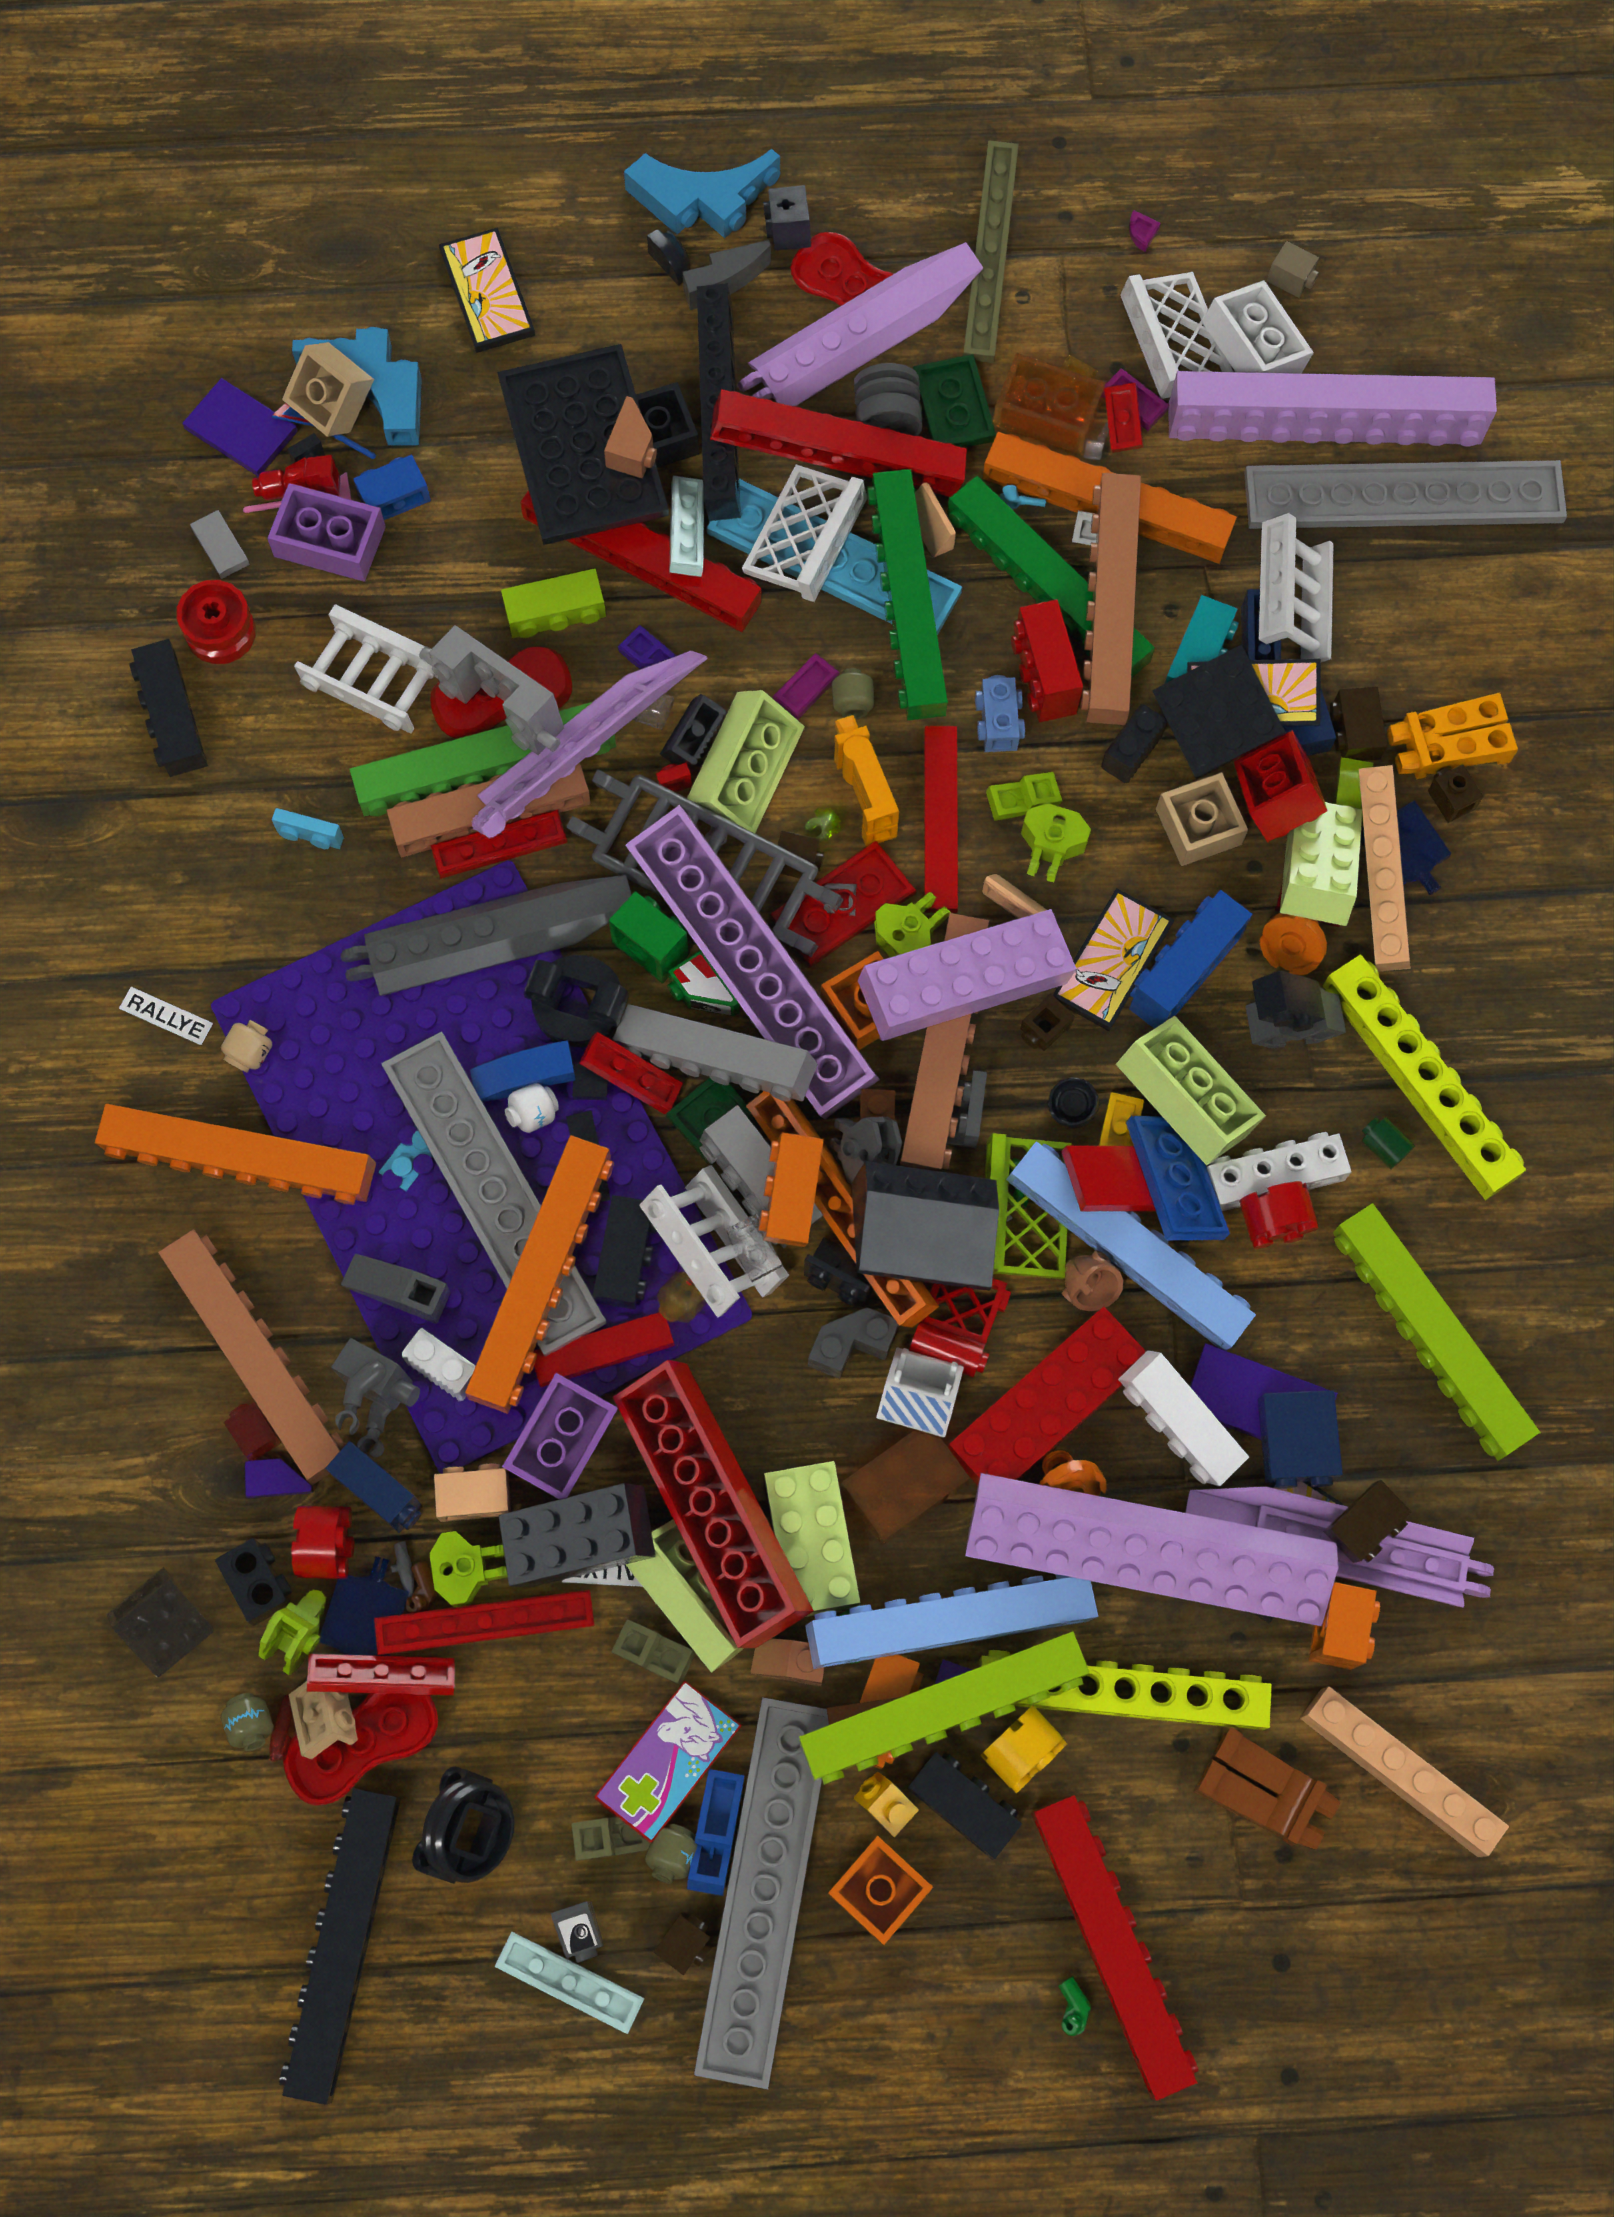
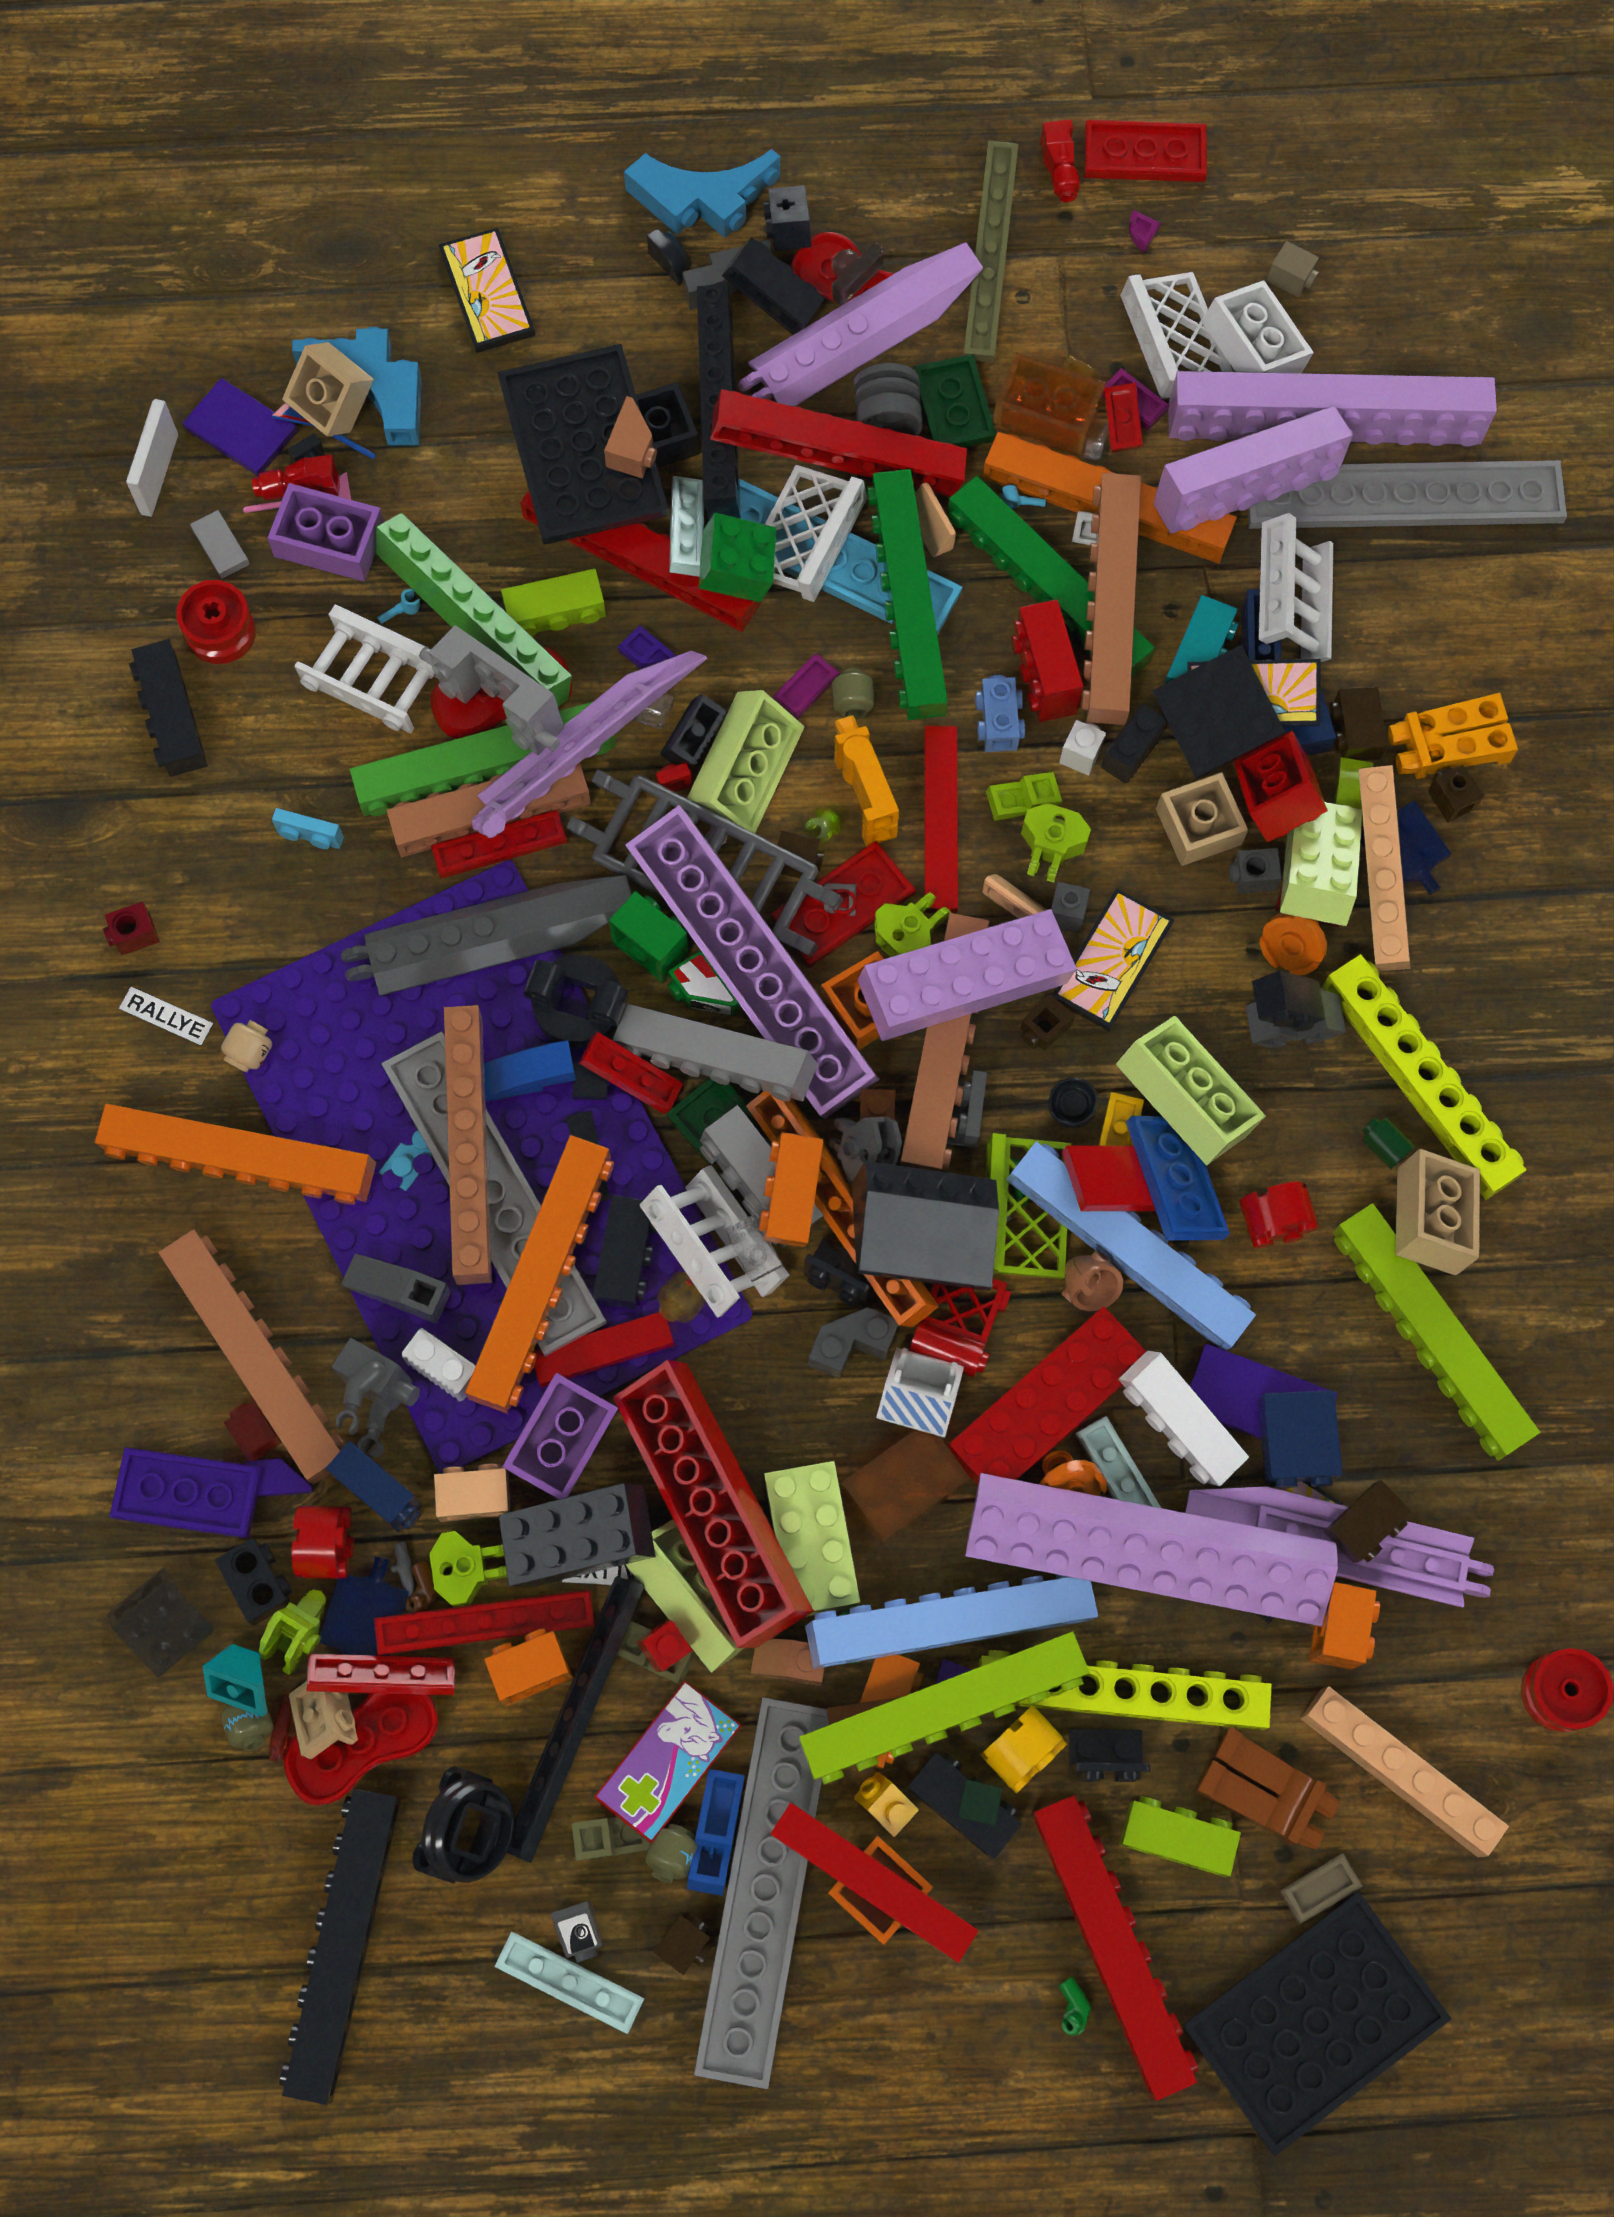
blue brick [353,454,431,520] -> none
white head [505,1083,558,1133] -> none
blue brick [1129,890,1253,1029] -> none
white brick [1207,1132,1352,1211] -> none
none -> dark red brick [103,901,160,955]
none -> dark purple tile [109,1447,263,1539]
none -> white tile [126,399,178,517]
none -> teal slope [202,1644,267,1717]
none -> bright green brick [375,513,572,706]
none -> medium azure hand [377,589,420,624]
none -> nougat brick [444,1005,492,1285]
none -> orange brick [484,1628,573,1706]
none -> black tile [507,1576,644,1863]
none -> red brick [636,1620,693,1672]
none -> green brick [698,513,776,603]
none -> black brick [721,237,824,335]
none -> red tile [770,1802,979,1963]
none -> clear smoke tile [832,242,883,306]
none -> clear green tile [958,1780,1003,1826]
none -> red piece [1040,119,1080,203]
none -> dark grey brick [1051,882,1090,933]
none -> white brick [1059,720,1106,776]
none -> black bracket [1068,1729,1150,1782]
none -> light aqua tile [1075,1416,1161,1508]
none -> red tile [1084,120,1207,182]
none -> lime brick [1119,1796,1241,1877]
none -> lavender brick [1153,406,1353,534]
none -> black plate [1181,1892,1451,2156]
none -> dark grey brick [1229,848,1282,894]
none -> dark tan tile [1279,1853,1363,1924]
none -> tan brick [1395,1149,1480,1275]
none -> red wheel [1521,1648,1614,1733]

